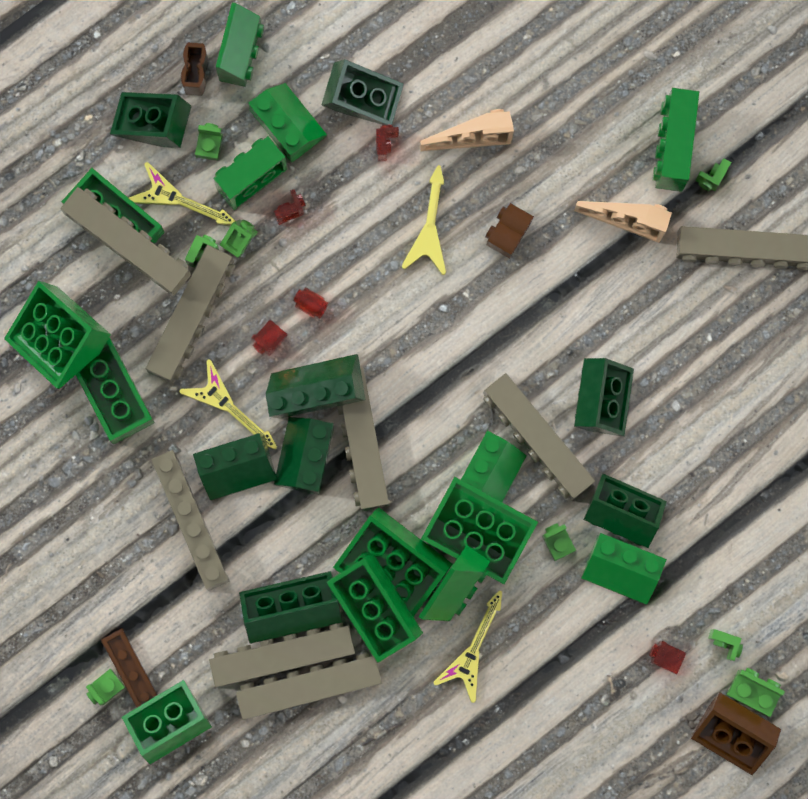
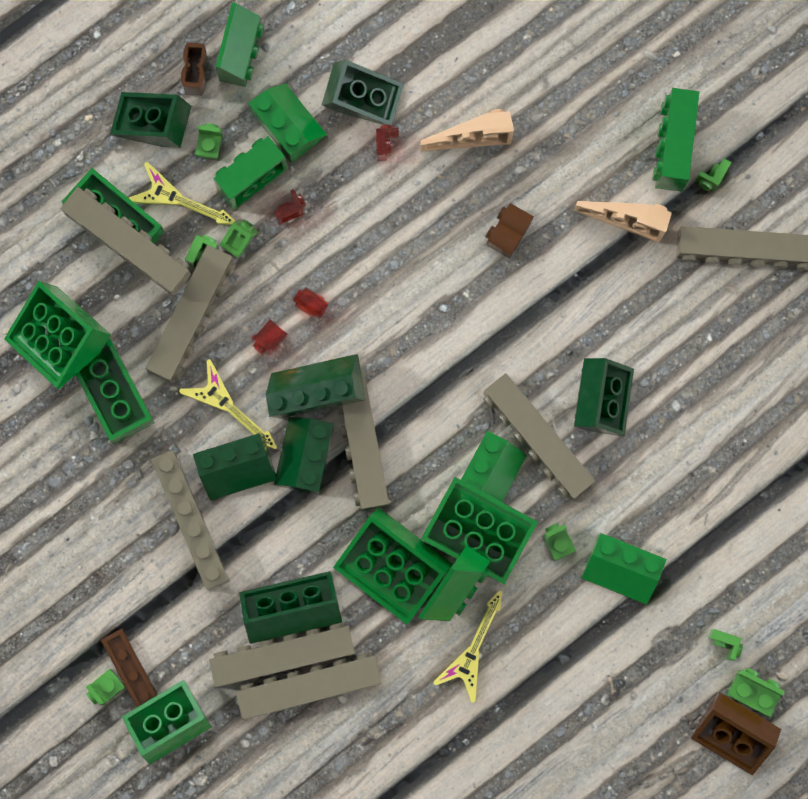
green brick [327,553,423,663] -> none
light yellow piece [402,165,446,275] -> none
dark green slope [583,473,667,548] -> none
clear red bracket [649,641,686,675] -> none

